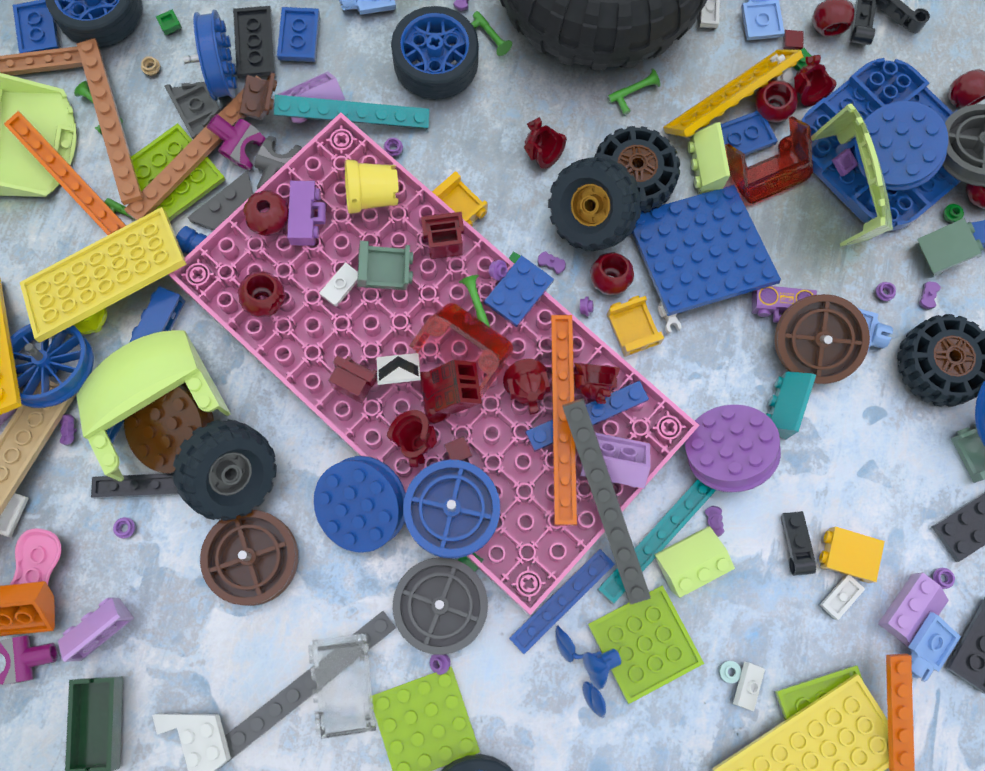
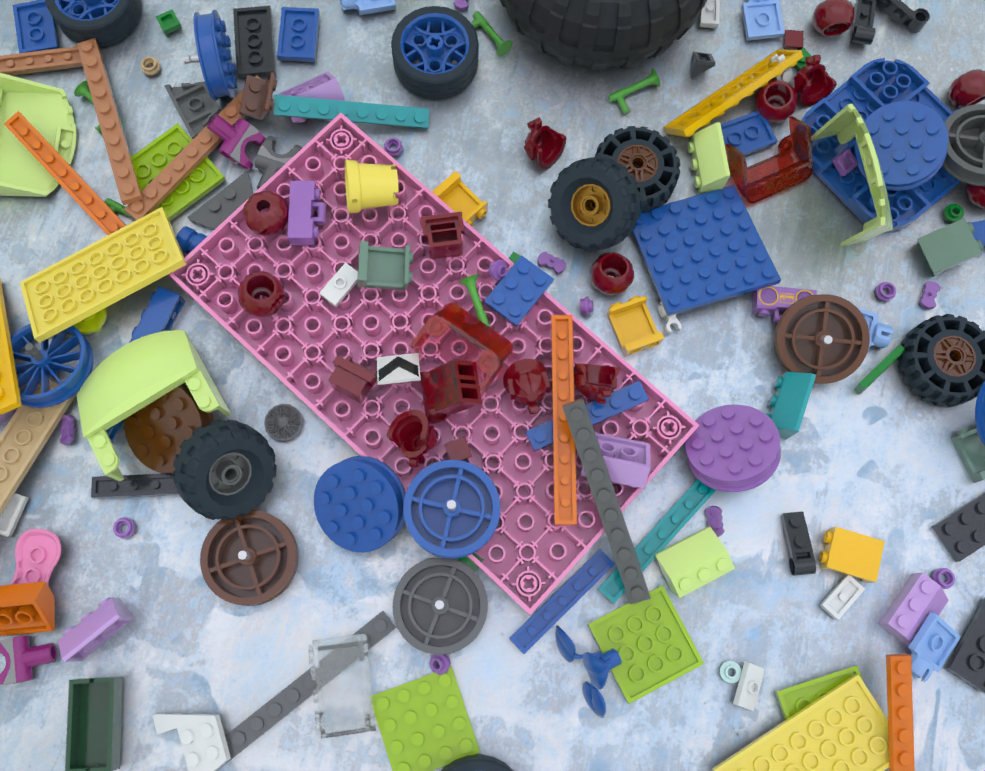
none -> dark grey wheel [264,404,303,442]
none -> black slope [690,52,716,78]
none -> green tile [854,344,905,394]

